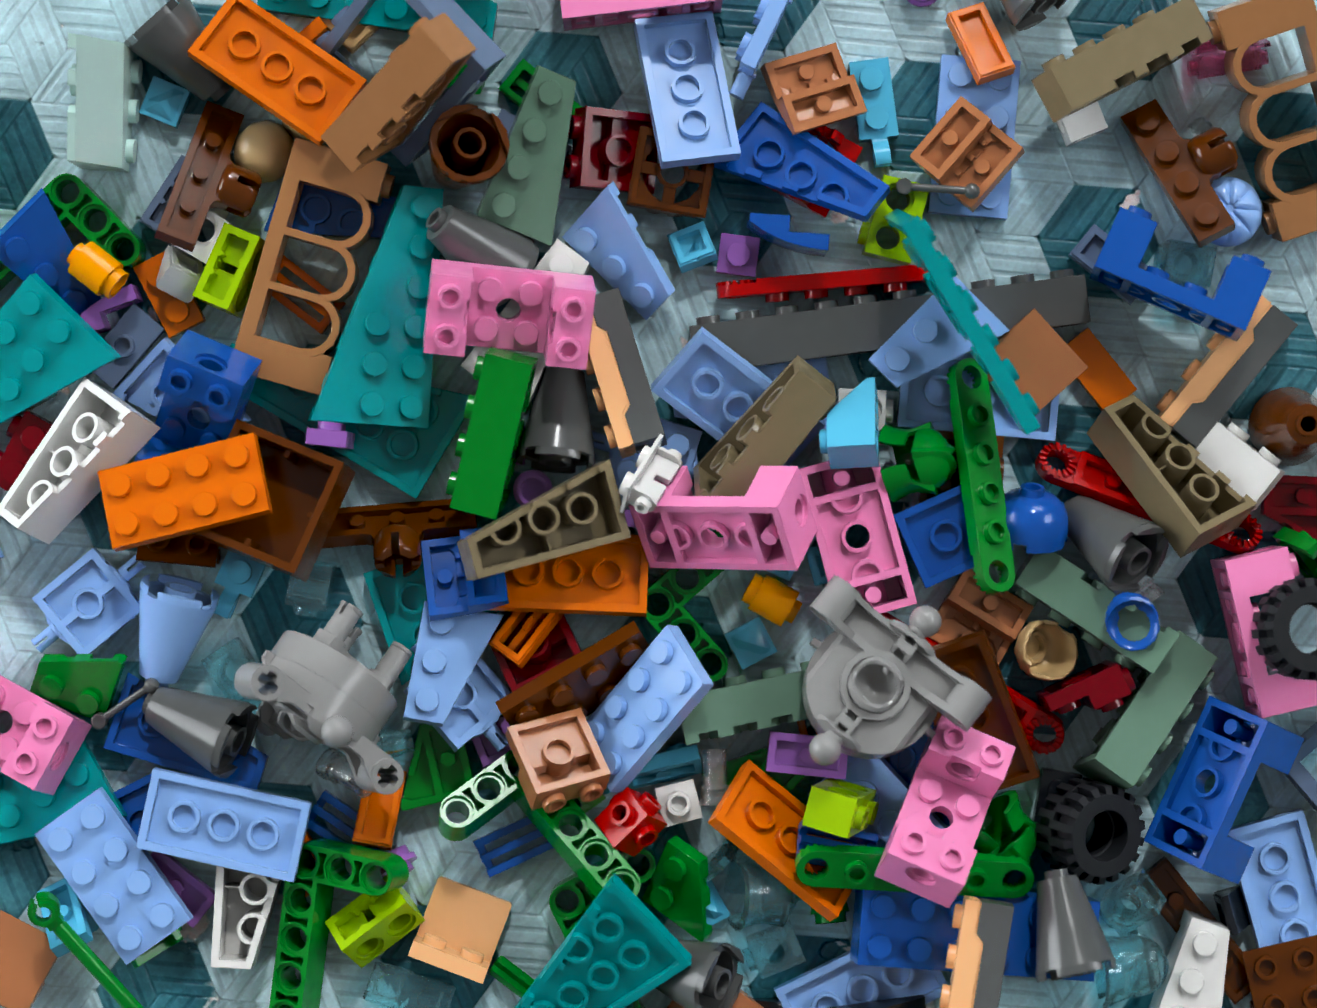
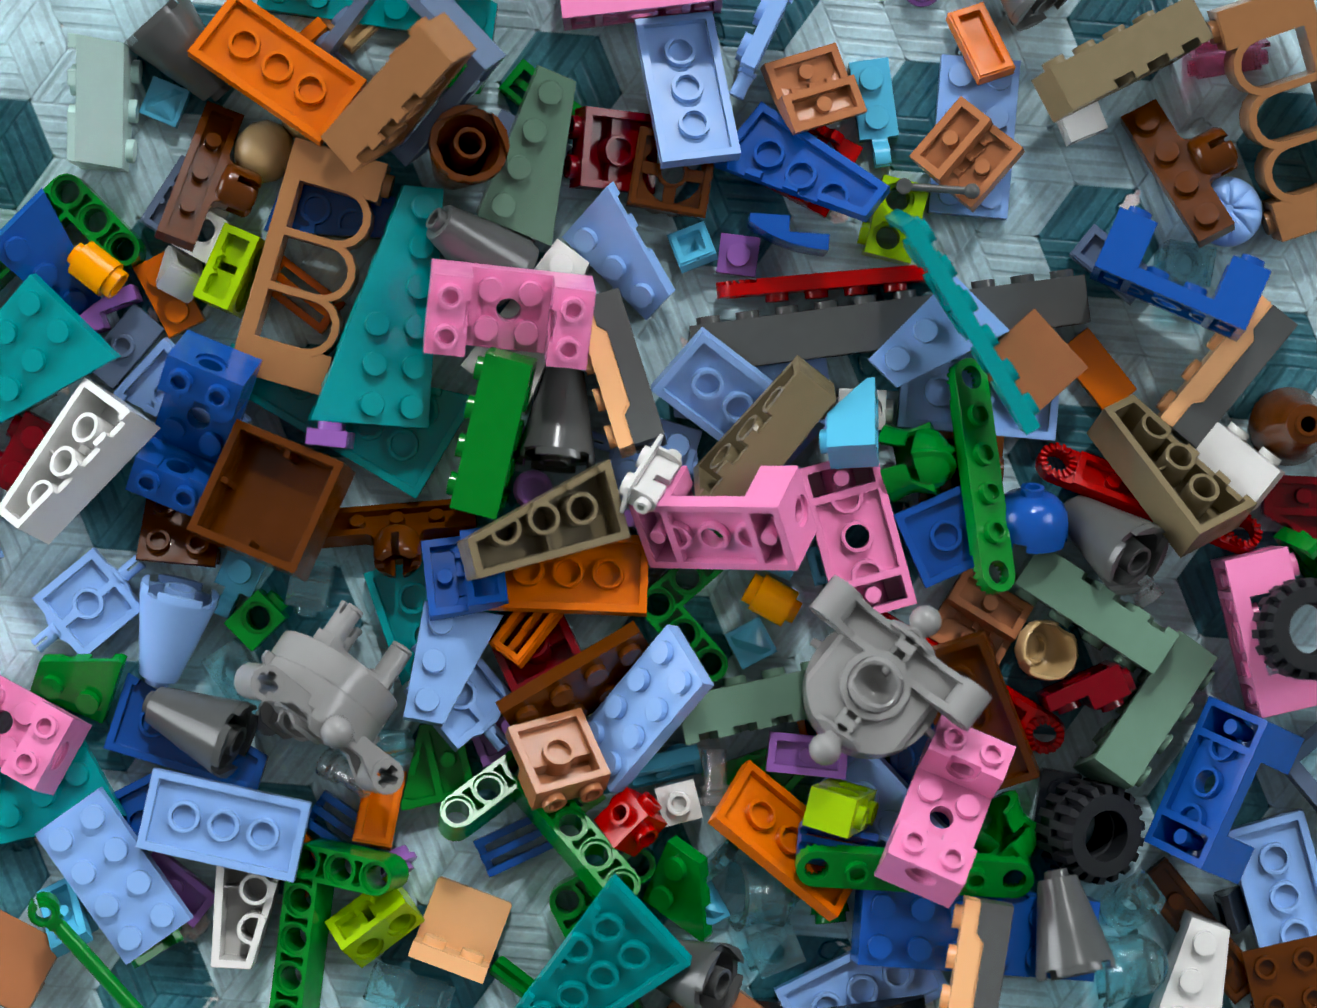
dark grey hinge [91,678,159,729] -> none
orange plate [98,432,273,552] -> none
blue piece [1105,592,1160,651] -> none
none -> green brick [224,589,290,652]

